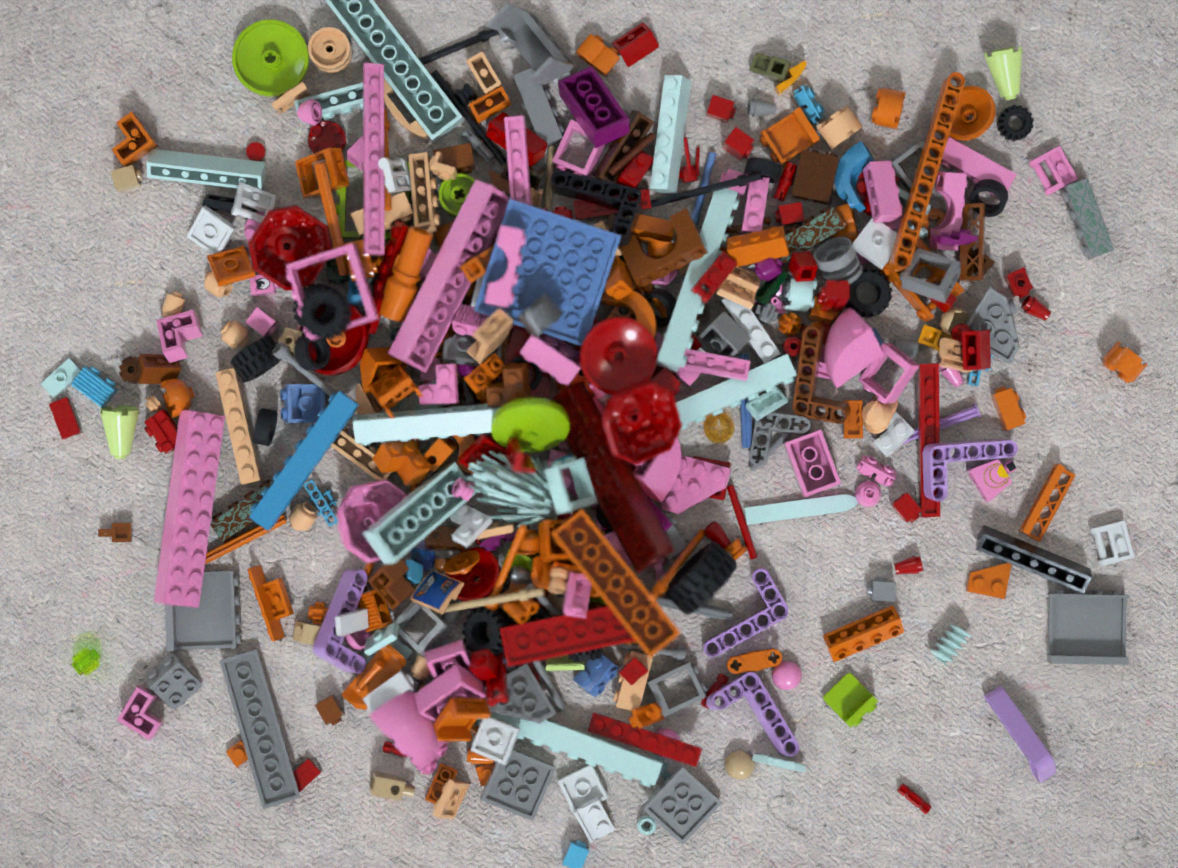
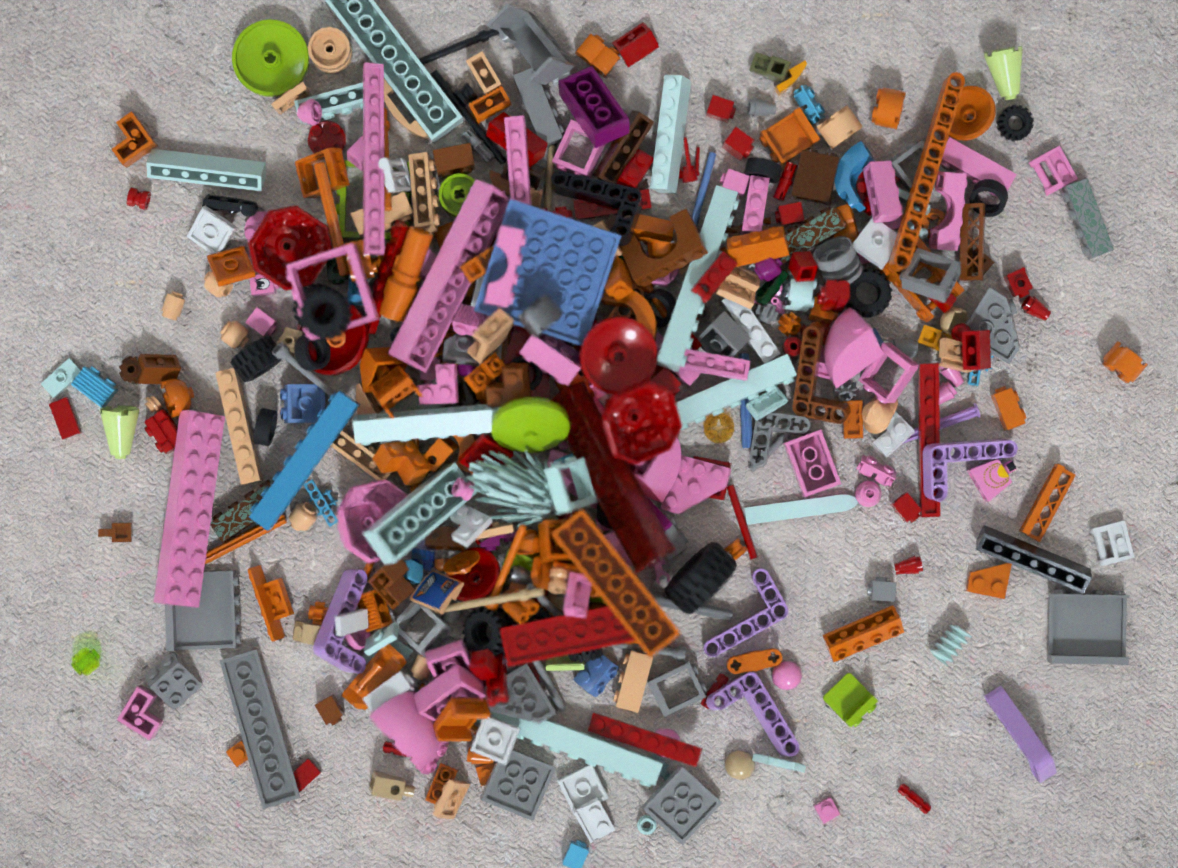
tan brick [110,165,143,192] -> none
bright pink brick [156,310,203,363] -> none
white plate [231,182,276,223] -> none
red tile [246,142,266,161] -> none
light nougat bracket [430,151,458,181] -> none
red panel [506,438,536,473] -> none
copper bar [608,132,655,176] -> none
red panel [618,656,649,685] -> none
orange hips [629,701,665,729] -> none
orange bar [648,529,706,601] -> none
black bar [651,172,762,207] -> none
red cone [703,521,731,549] -> none
magenta slope [932,229,978,245] -> none
none -> red wheel [126,187,151,210]
none -> bright pink plate [814,797,840,824]
none -> light grey gear [833,379,857,401]
none -> bright pink cone [939,381,957,405]

